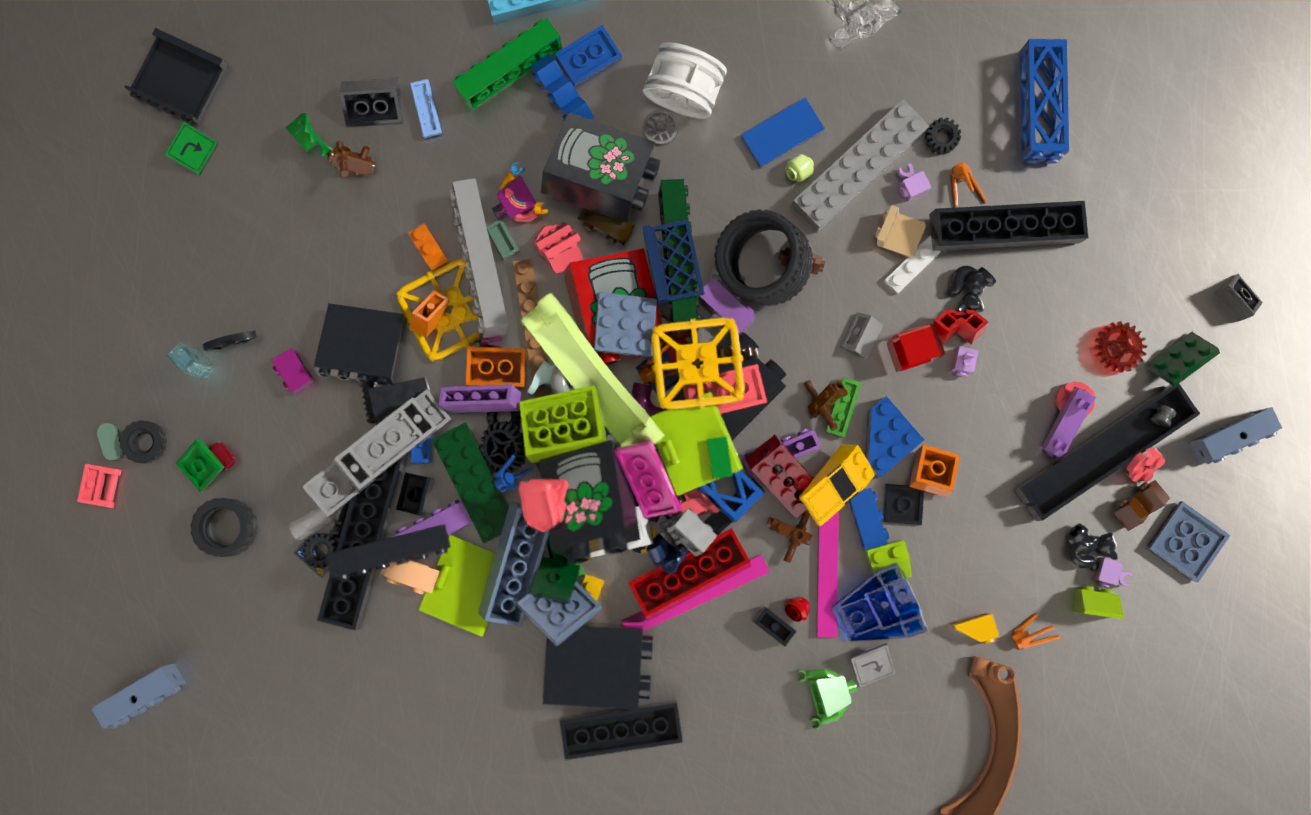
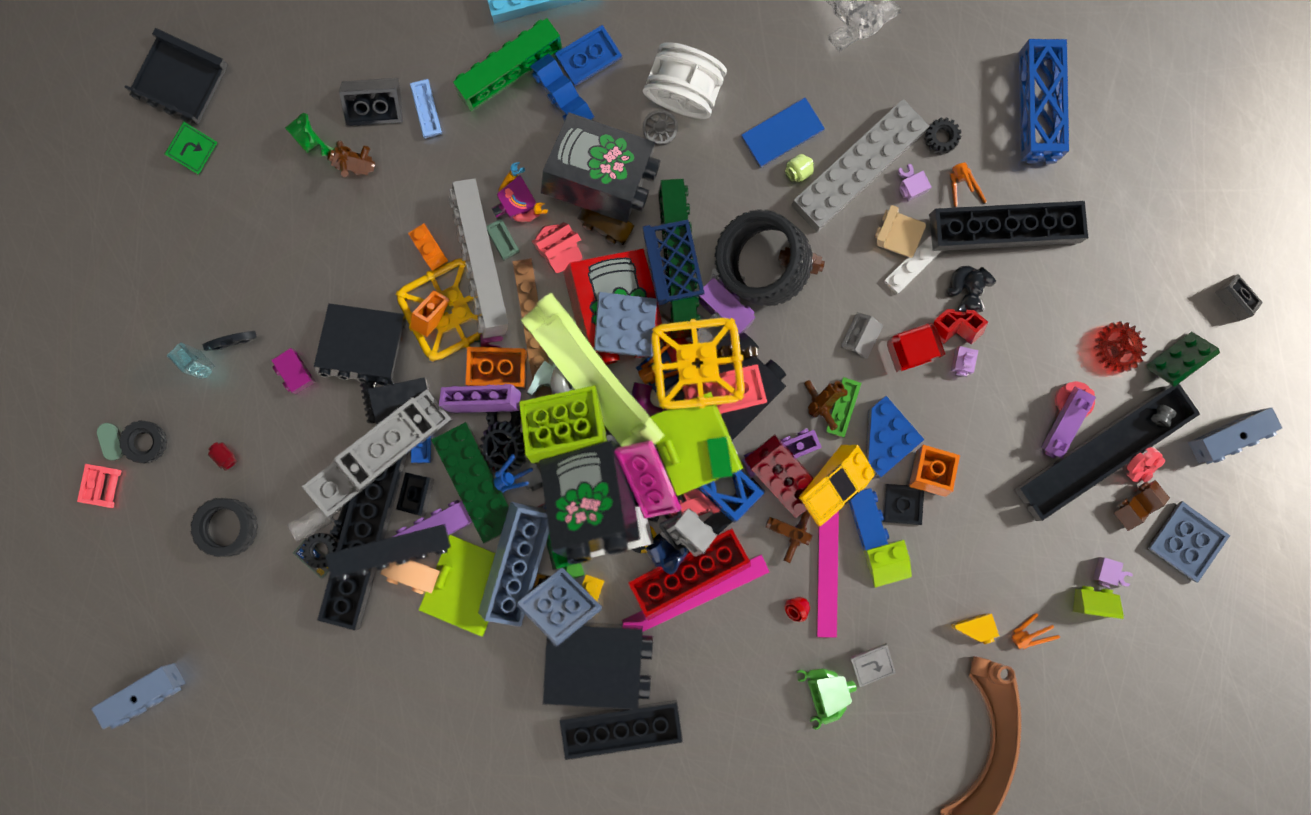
green tile [175,438,224,492] -> none
coral piece [518,479,569,532] -> none
dark green plate [531,557,581,603] -> none
black brick [752,606,797,647] -> none
clear blue wedge [832,563,928,641] -> none
black animal [1067,523,1118,571] -> none

